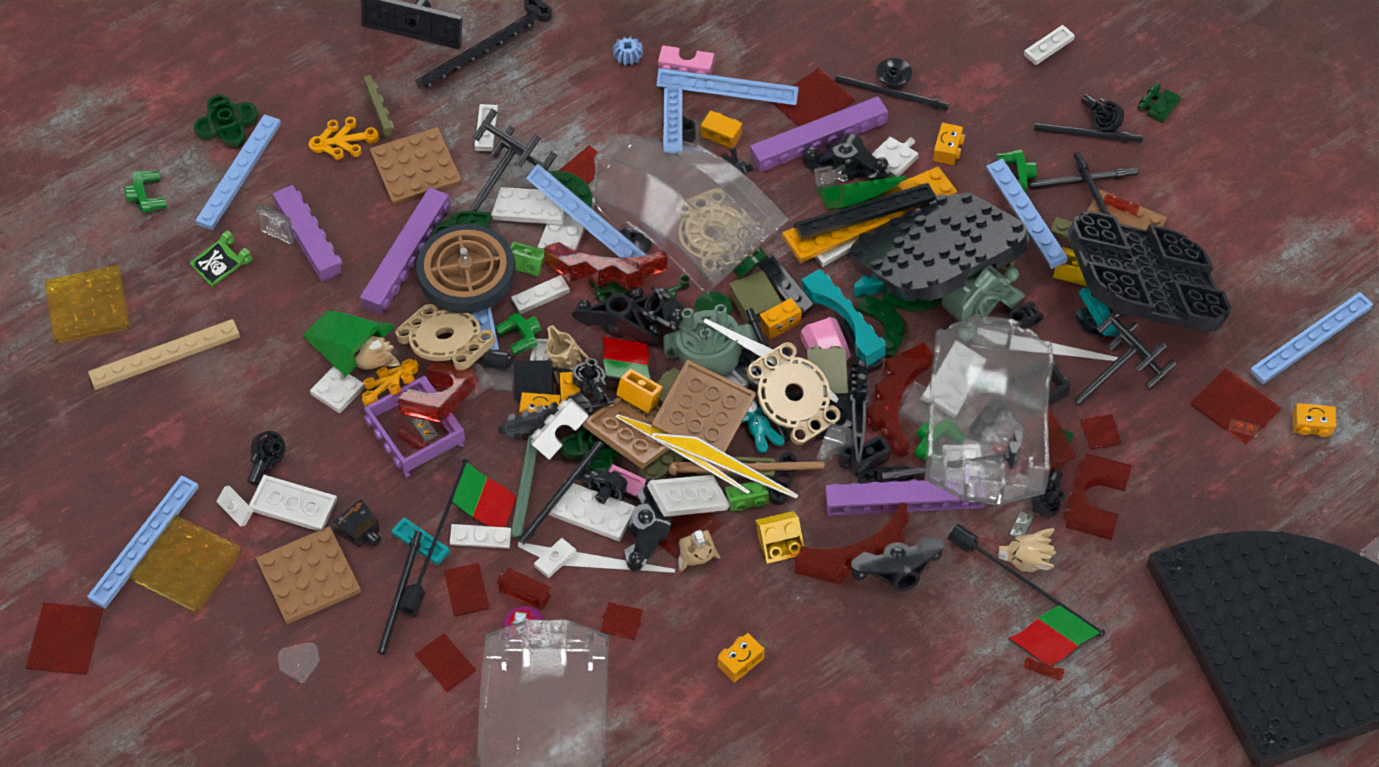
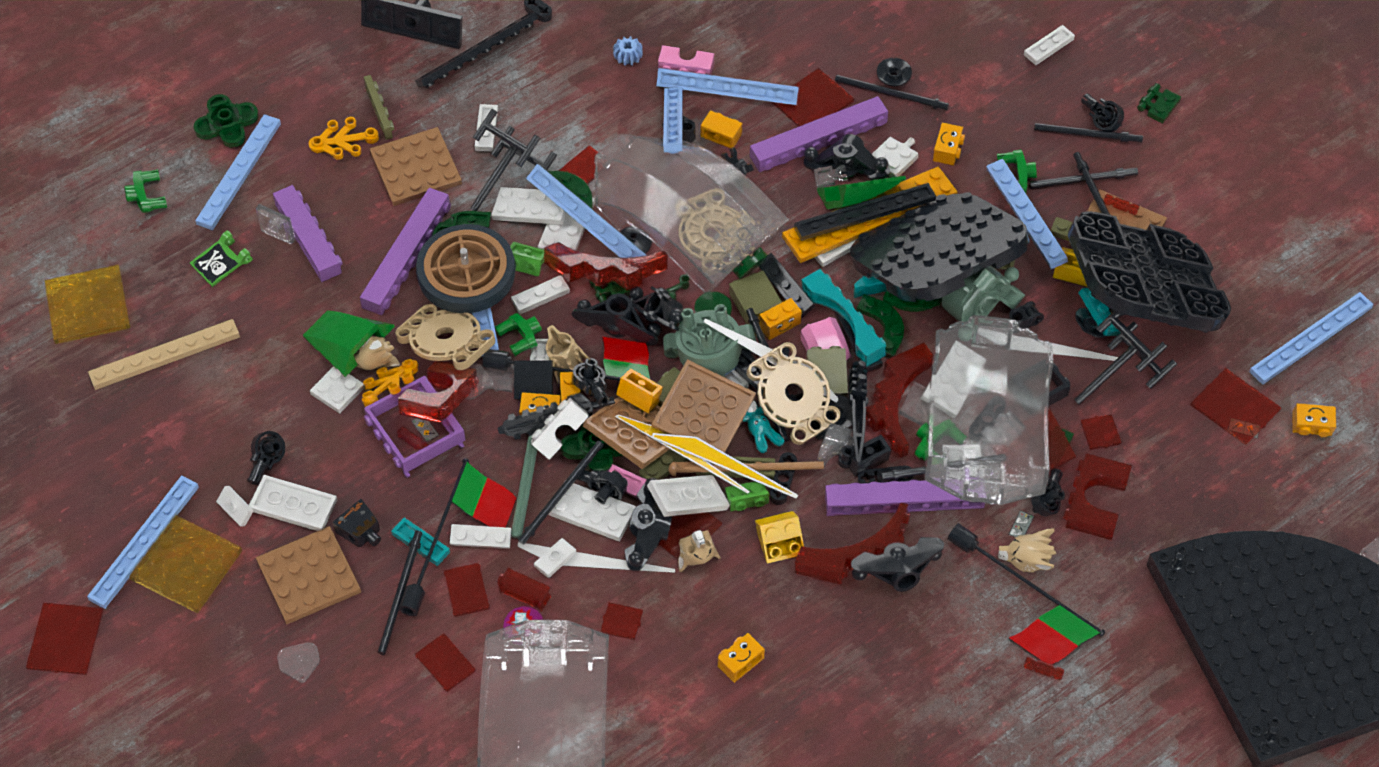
black slope [1004,430,1023,469] -> none

